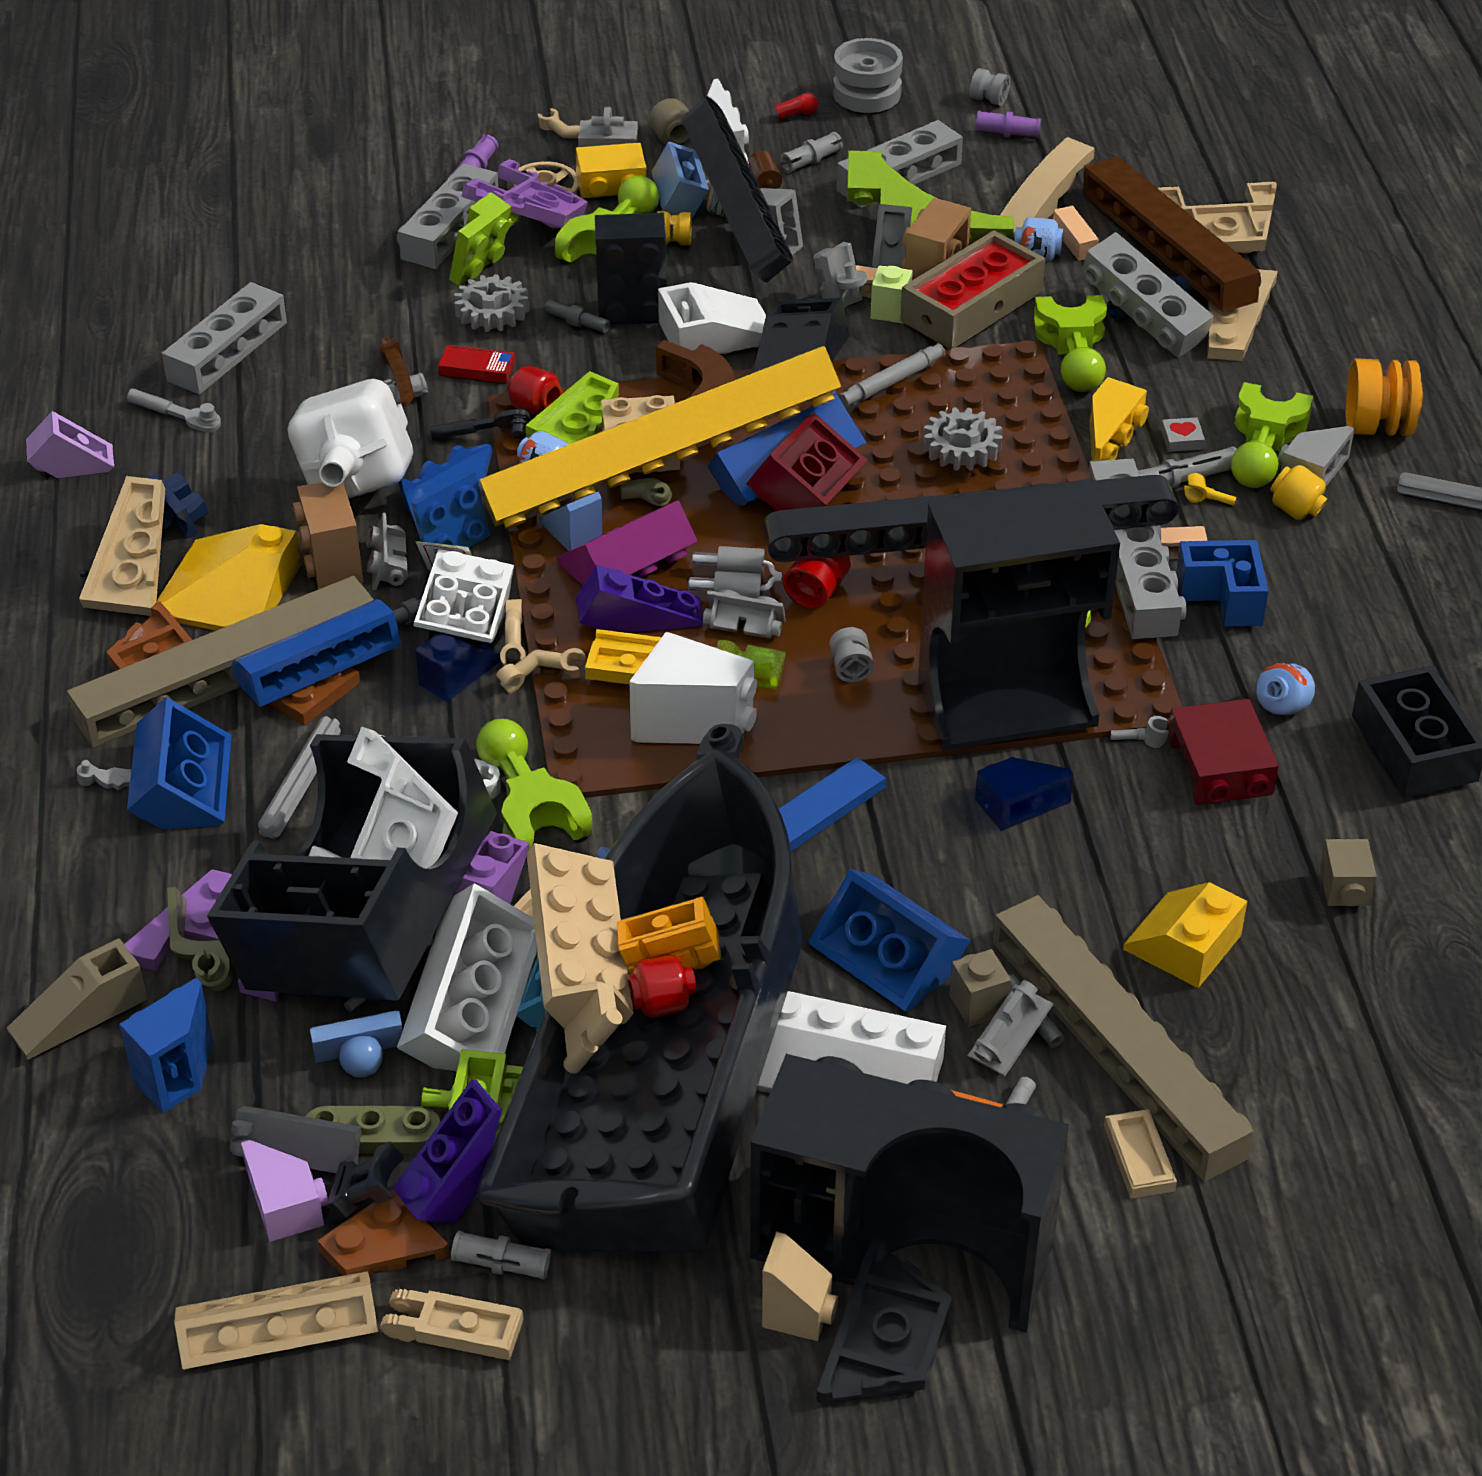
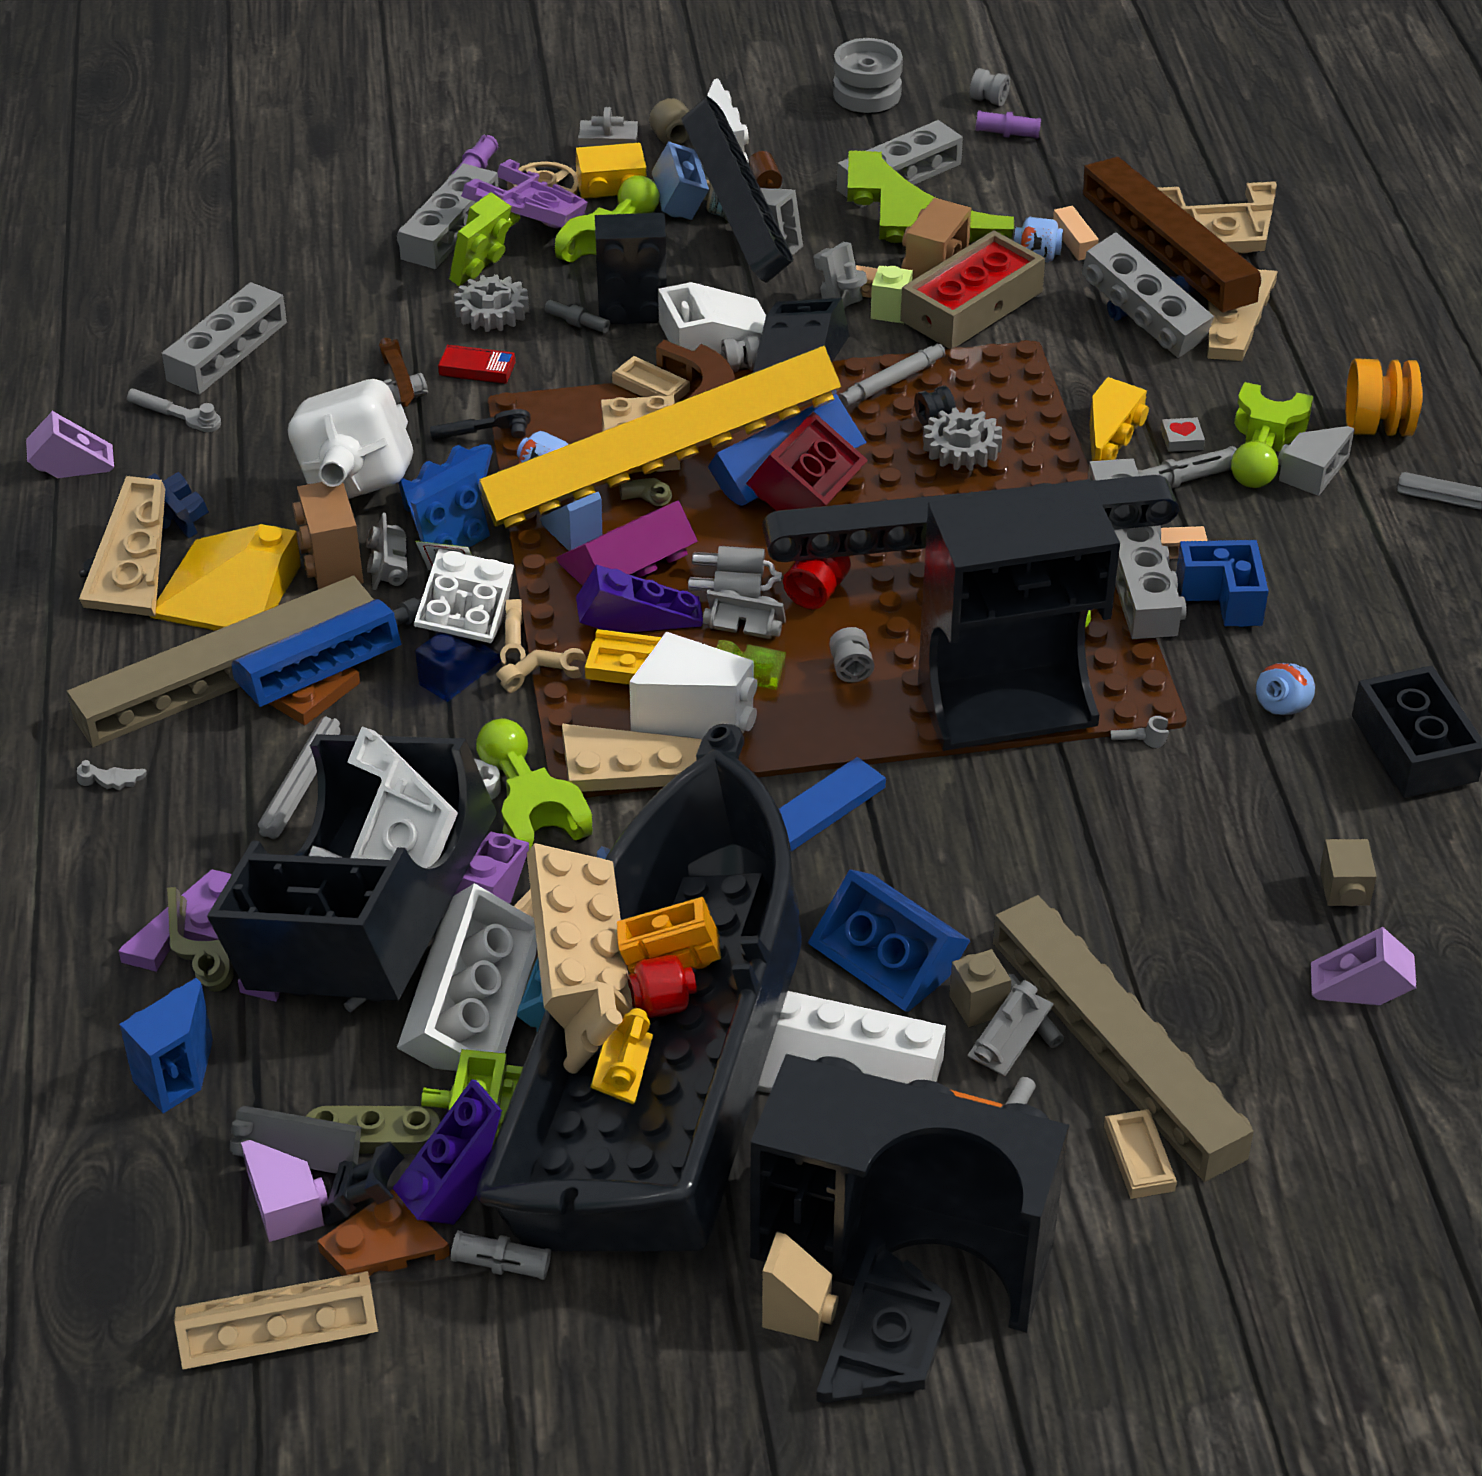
dark tan slope [7,938,148,1060] -> none
dark orange wing [107,602,192,671] -> none
blue slope [127,697,232,829] -> none
medium blue tile [310,1011,402,1078] -> none
tan hinge [380,1288,523,1360] -> none
red head [508,365,562,416] -> none
lime wing [525,371,619,445] -> none
tan arm [538,108,591,139] -> none
yellow wheel [657,211,692,246] -> none
red arm [775,92,819,120] -> none
light grey pin [780,132,843,173] -> none
dark grey plate [872,204,912,268] -> none
clear blue slope [975,757,1074,831] -> none
tan slope [1000,137,1095,238] -> none
lime piece [1033,295,1107,393] -> none
yellow slope [1123,882,1247,988] -> none
dark red panel [1167,699,1279,805] -> none
yellow hand [1184,473,1237,506] -> none
yellow head [1270,465,1328,520] -> none
none -> tan wing [562,724,702,792]
none -> yellow hinge [590,1008,653,1105]
none -> tan tile [612,356,690,403]
none -> light grey wheel [721,335,760,373]
none -> black wheel [914,385,956,426]
none -> lavender slope [1311,927,1416,1005]

